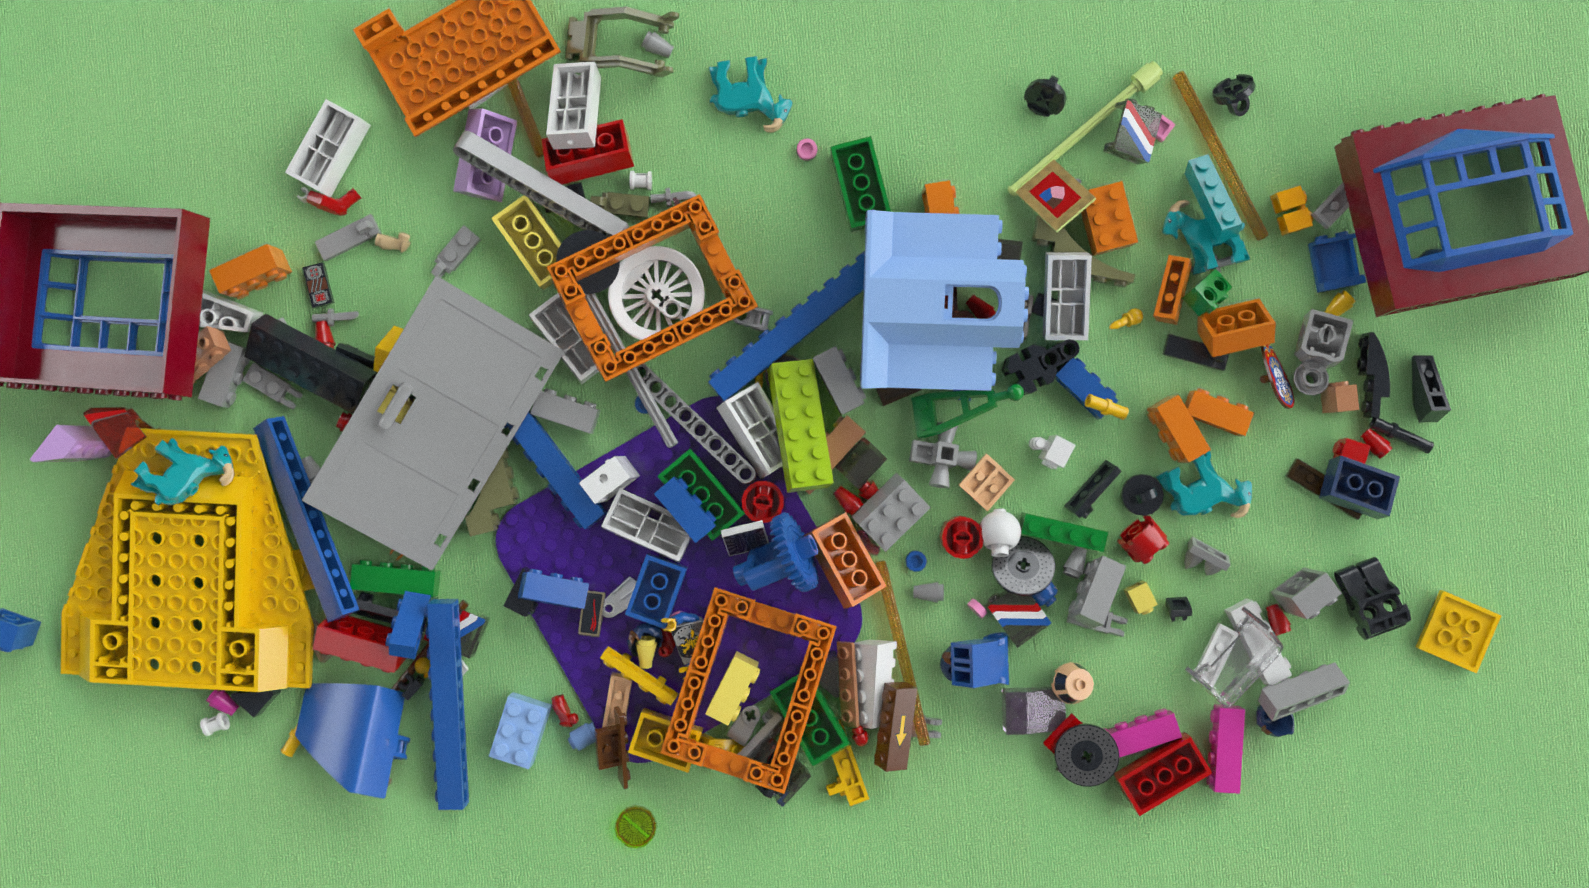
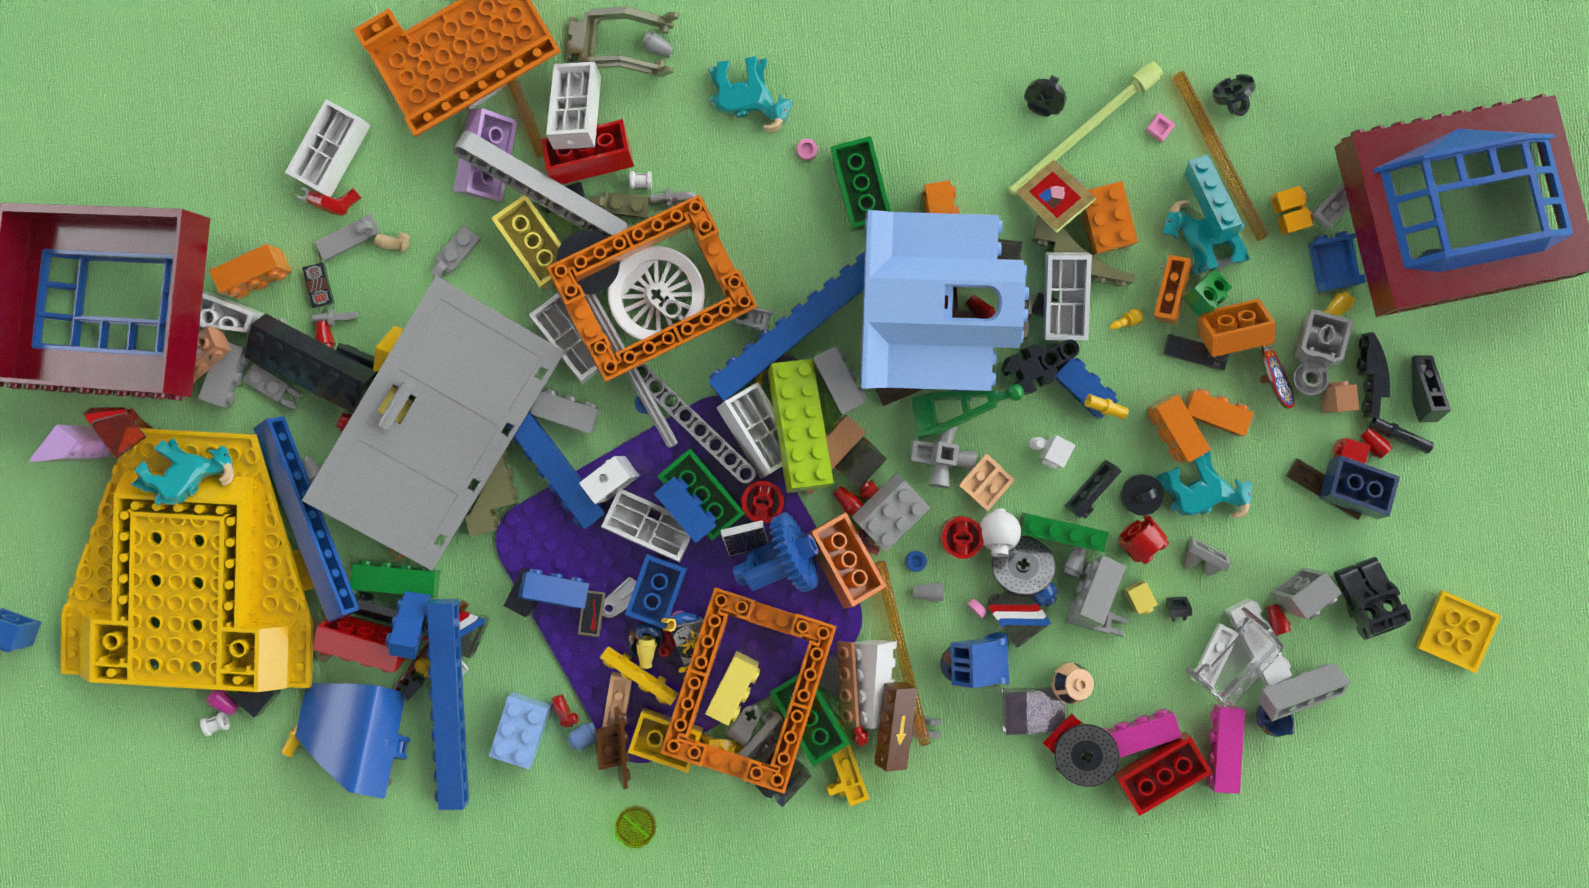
clear smoke panel [1103,99,1162,164] -> none

